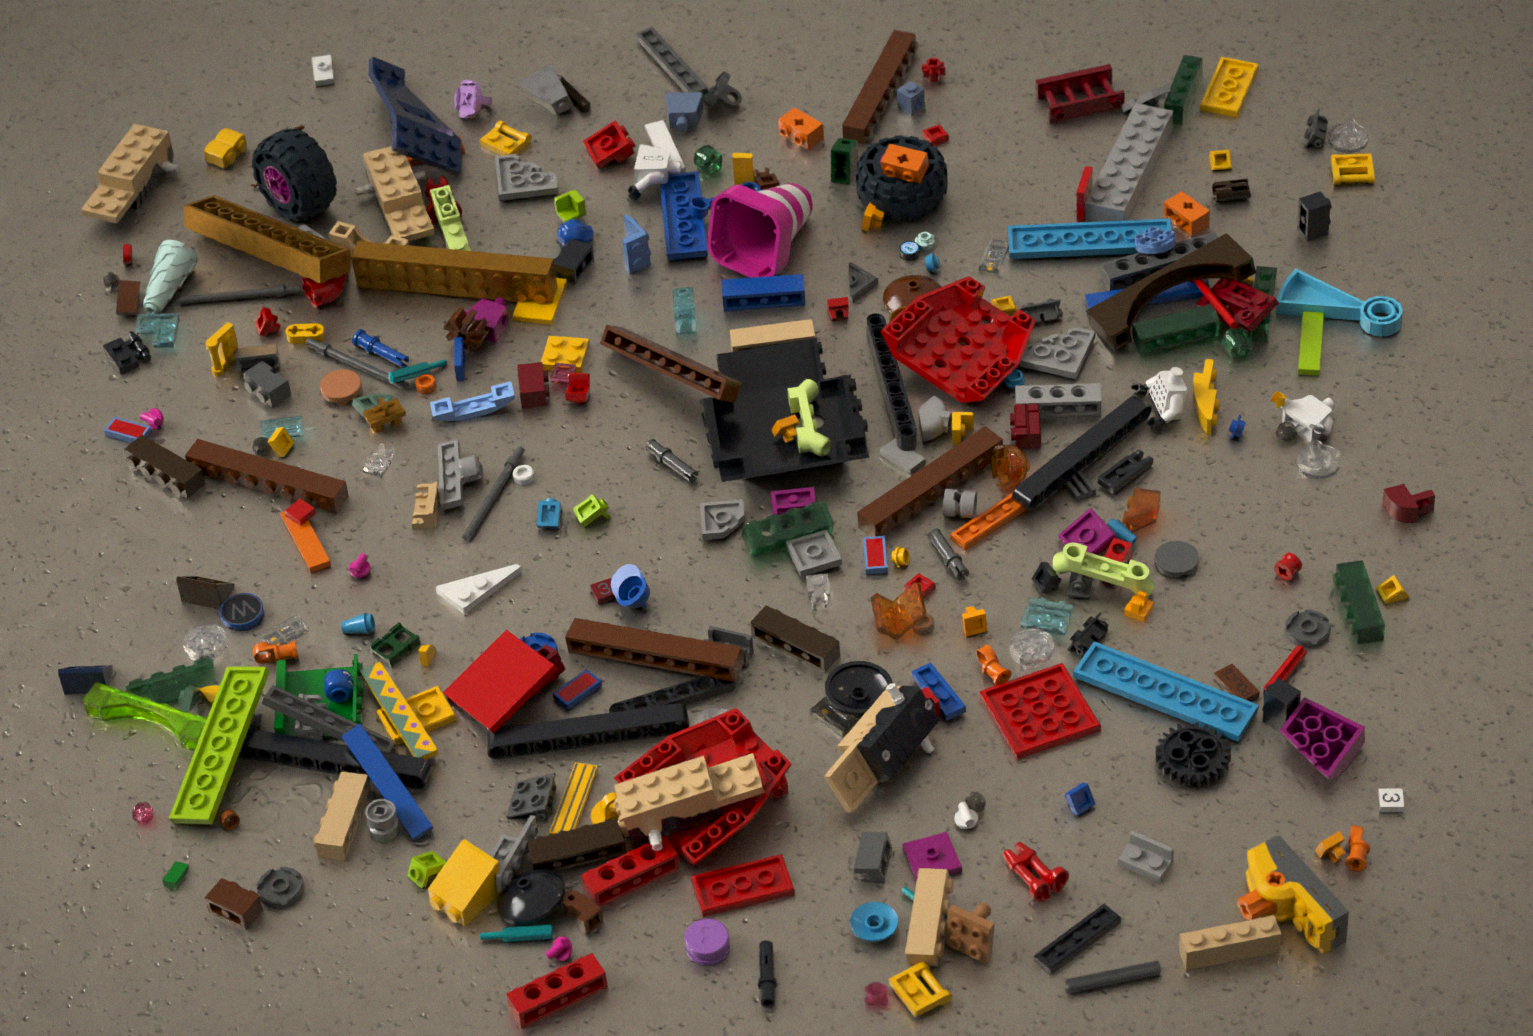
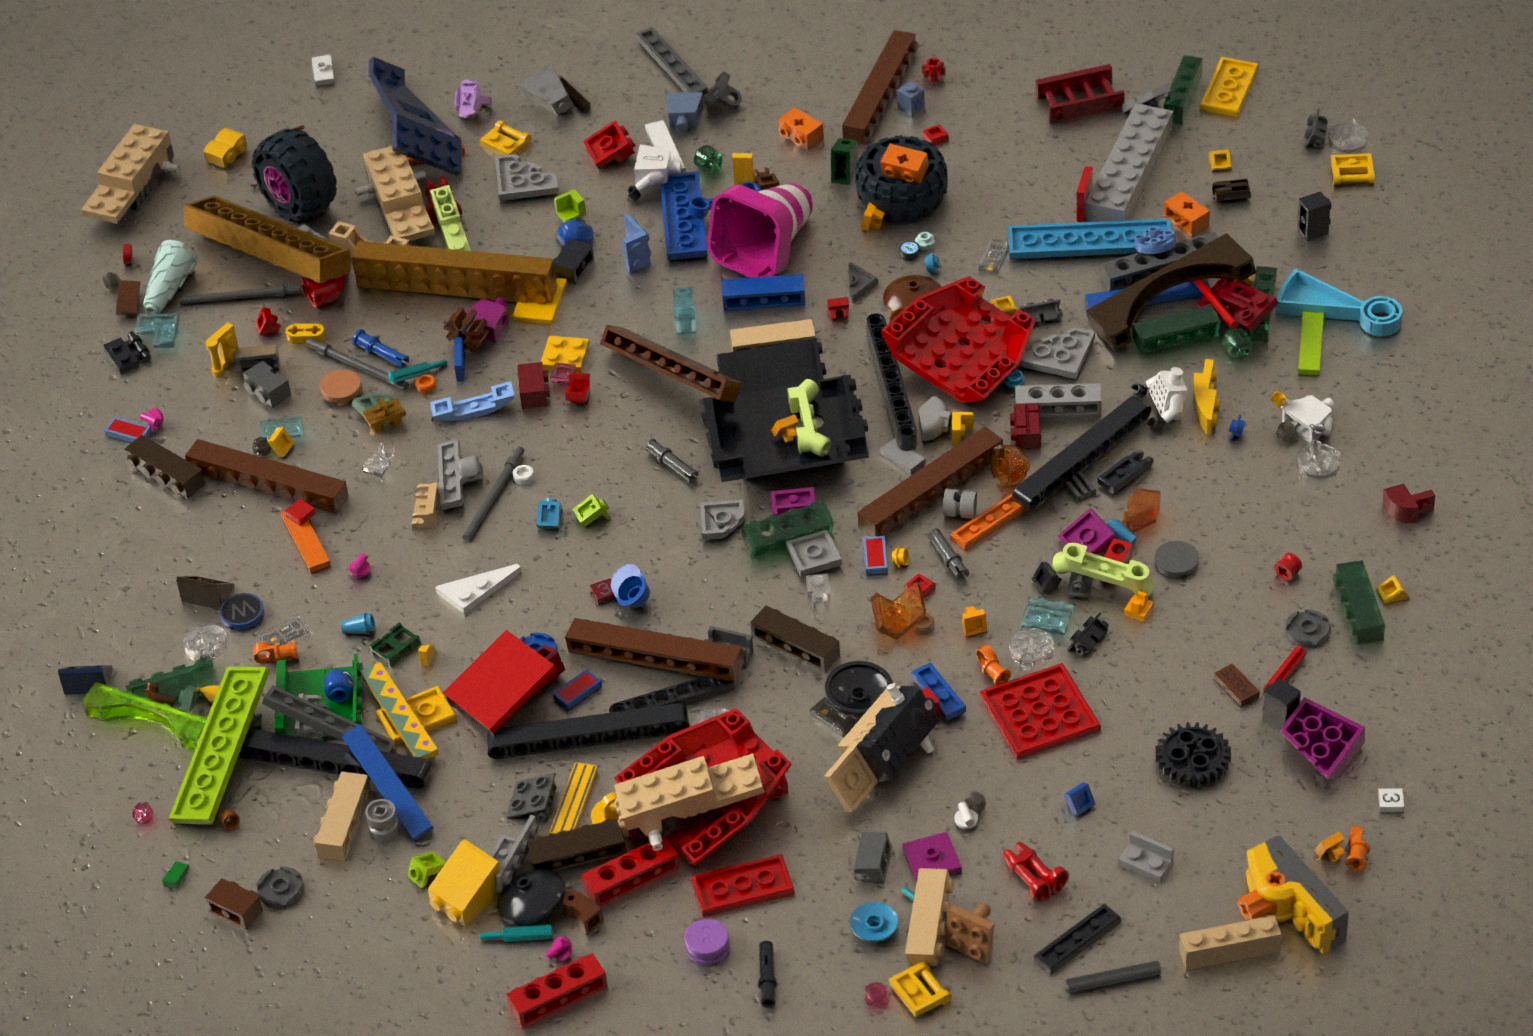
dark azure plate [1073,641,1259,742] -> none
none -> reddish brown arm [144,681,175,708]

